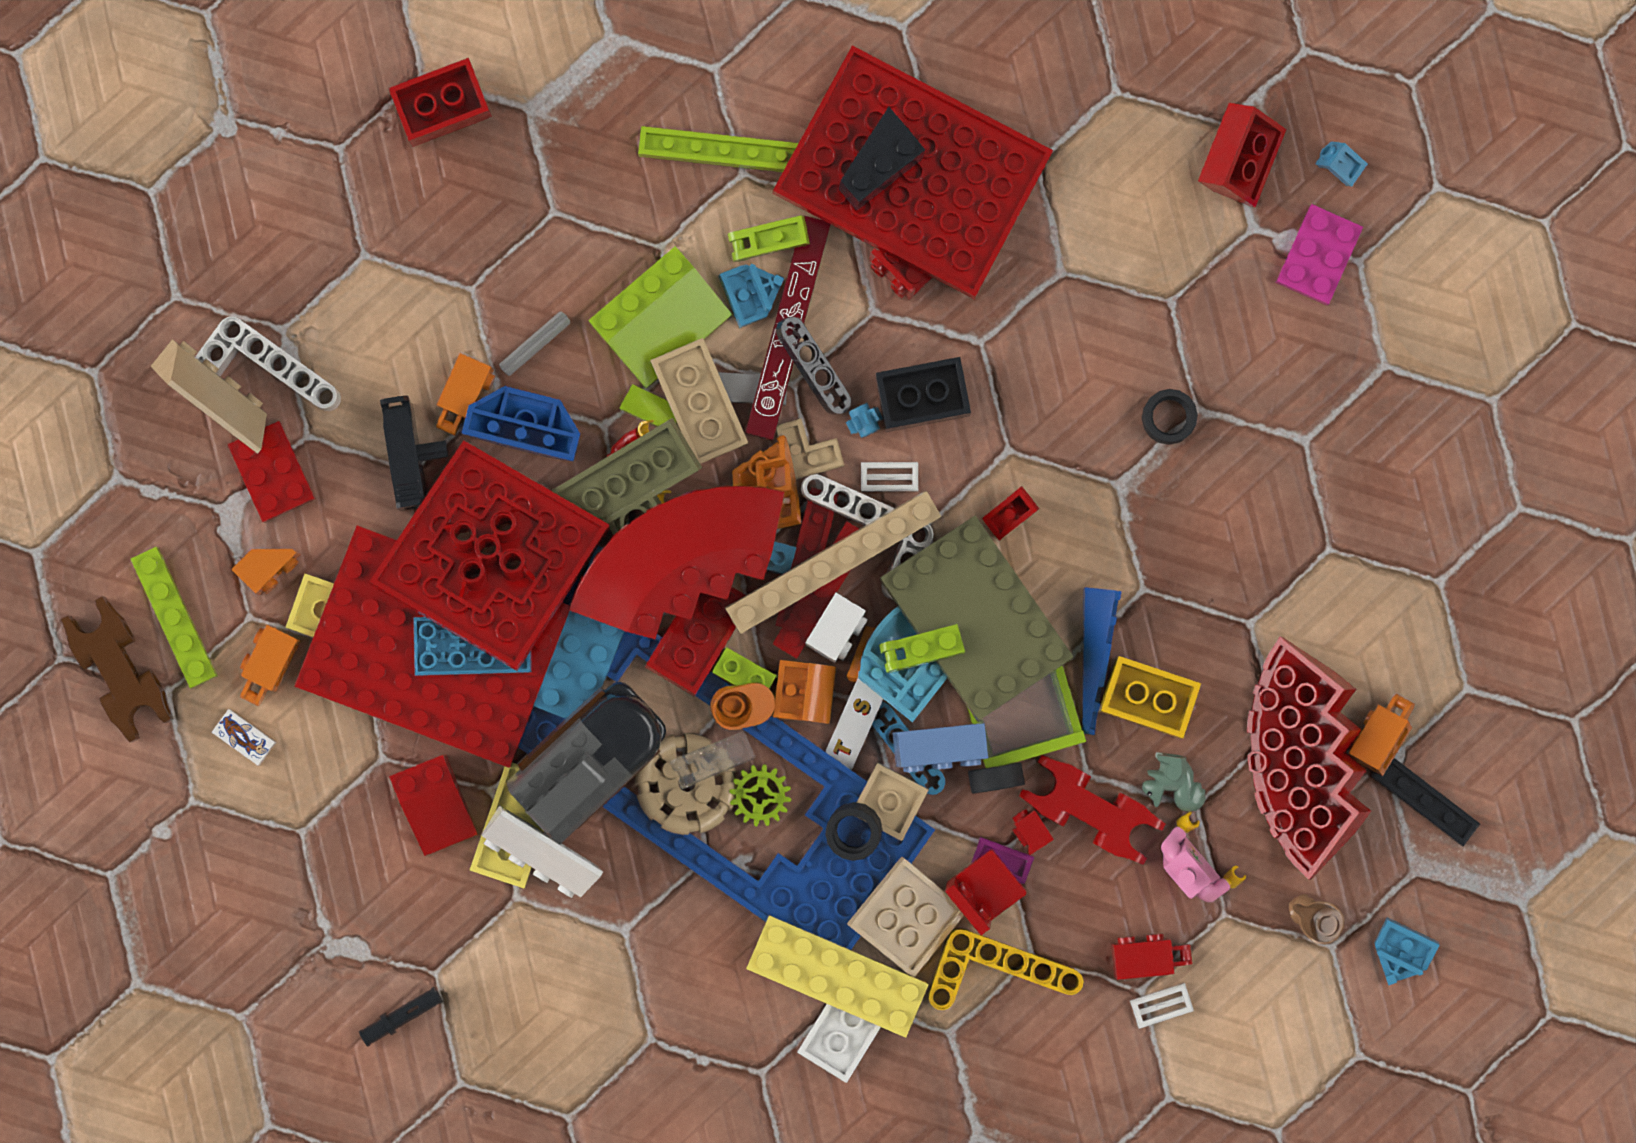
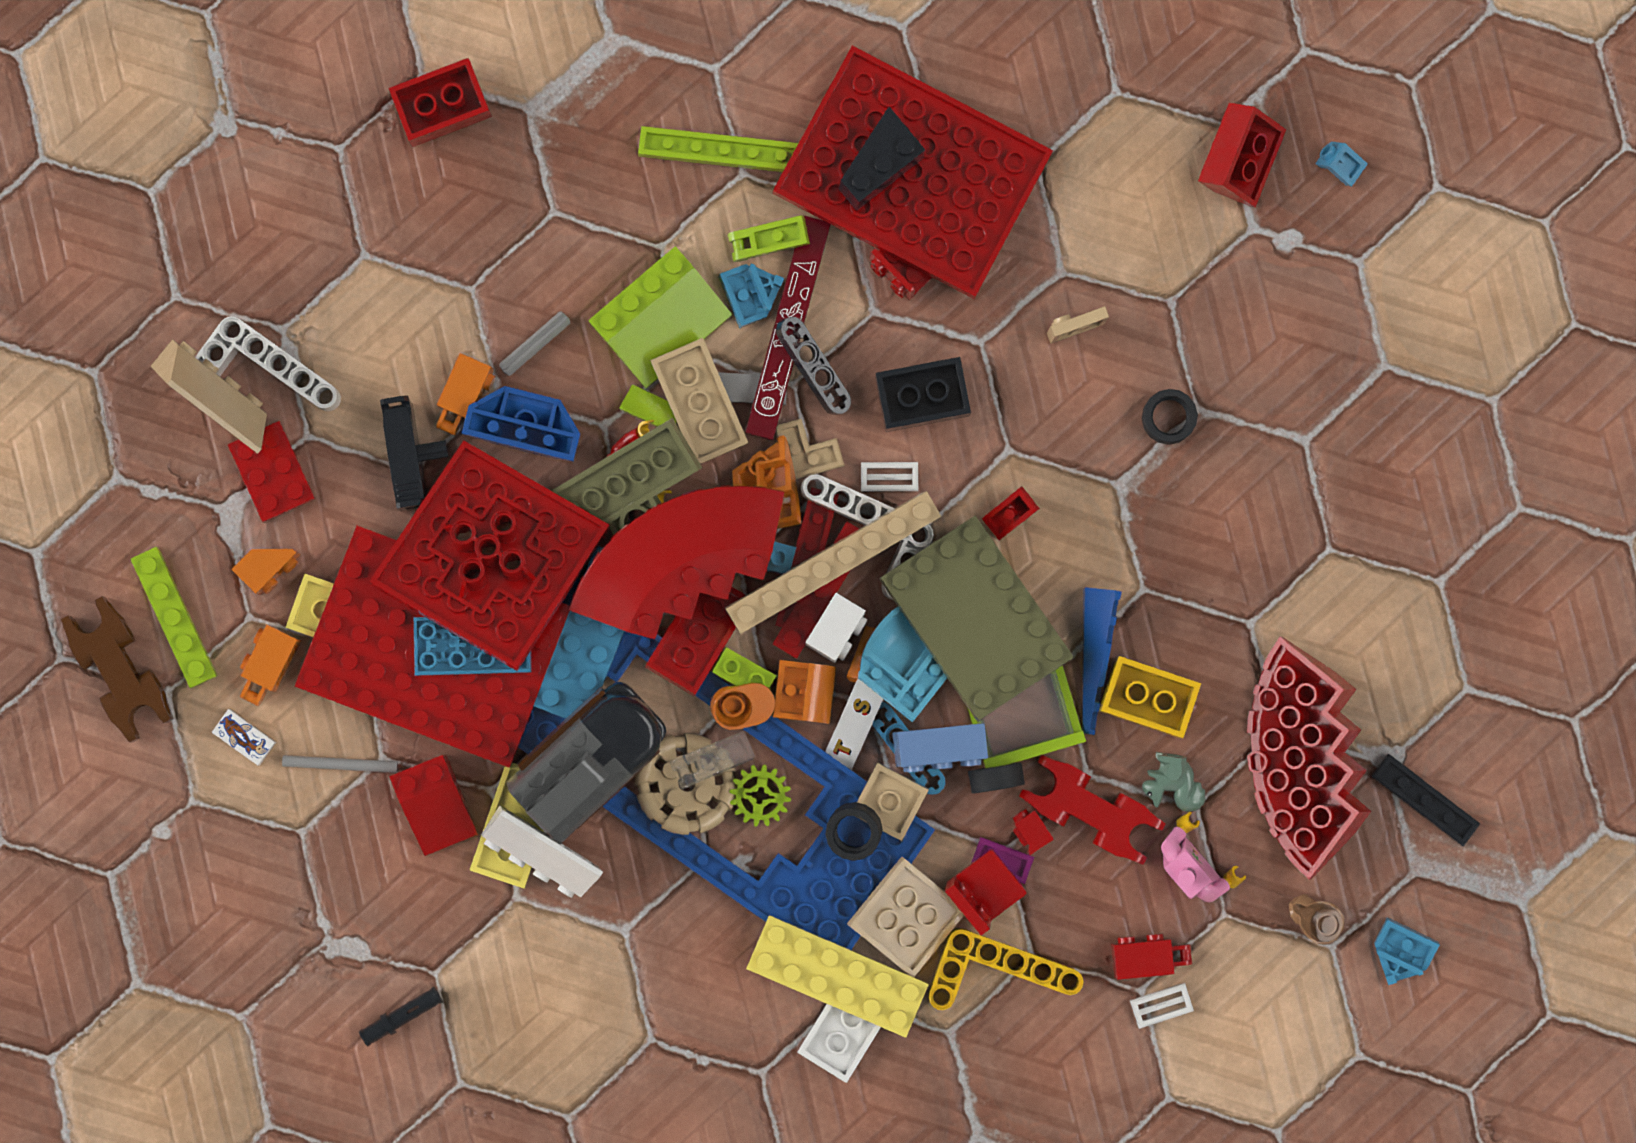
dark azure gear [846,403,883,438] -> none
lime plate [879,624,965,673] -> none
dark pink plate [1275,204,1363,306] -> none
orange brick [1349,694,1415,776] -> none
none -> light grey bar [282,755,398,773]
none -> tan plate [1047,306,1109,344]

